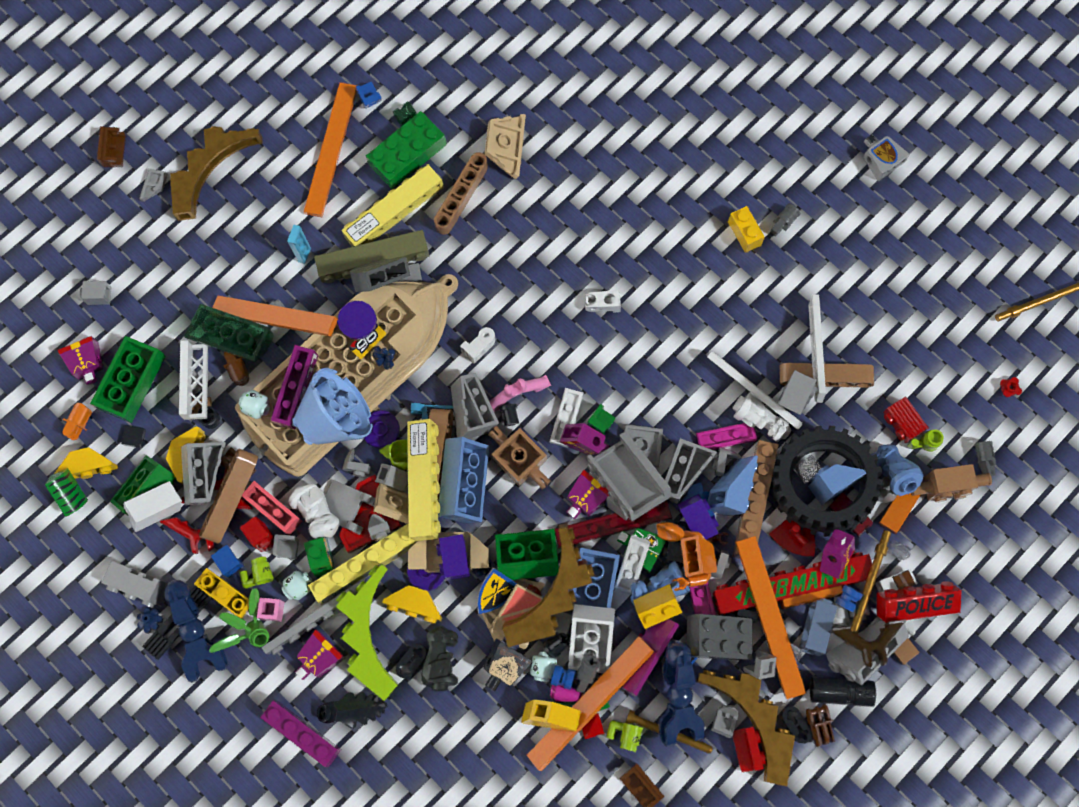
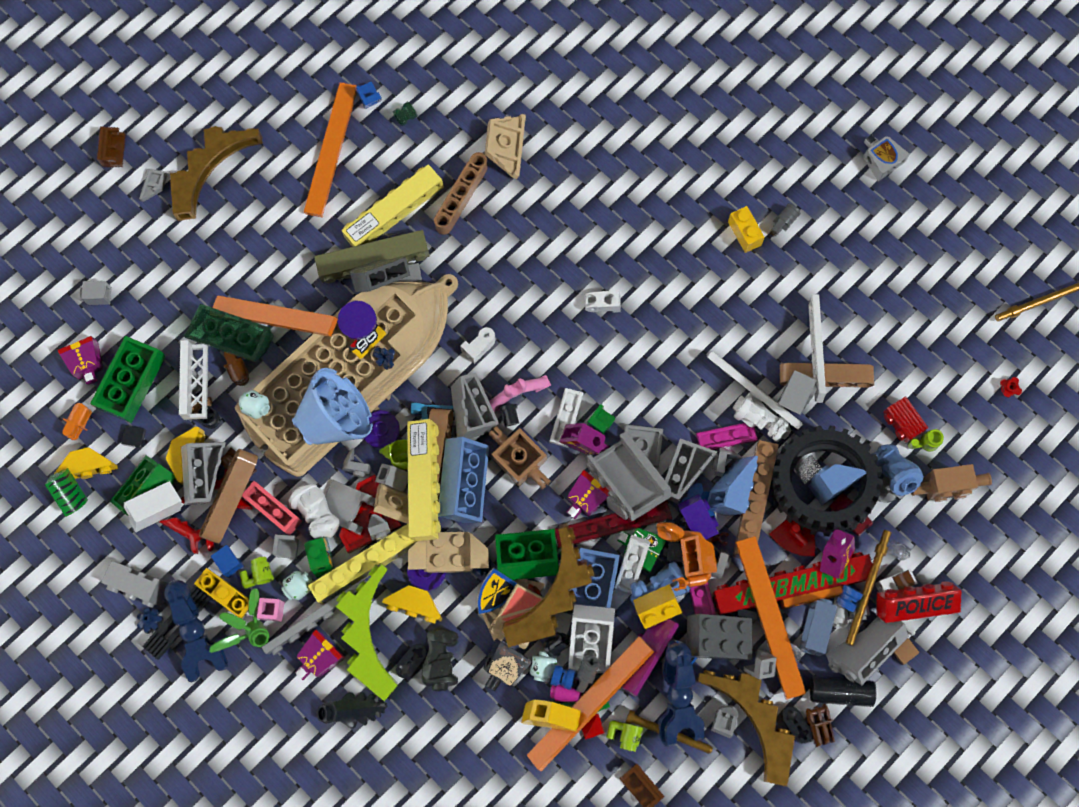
red brick [240,517,275,552] -> none
magenta brick [260,700,342,767] -> none
magenta brick [271,345,319,430] -> none
medium azure tile [287,225,311,264] -> none
green brick [366,111,447,189] -> none
dark purple brick [436,534,470,580] -> none
red bracket [733,727,766,772] -> none
dark brown piece [828,619,907,668] -> none
orange tile [878,493,921,534] -> none
dark grey hinge [974,441,996,477] -> none

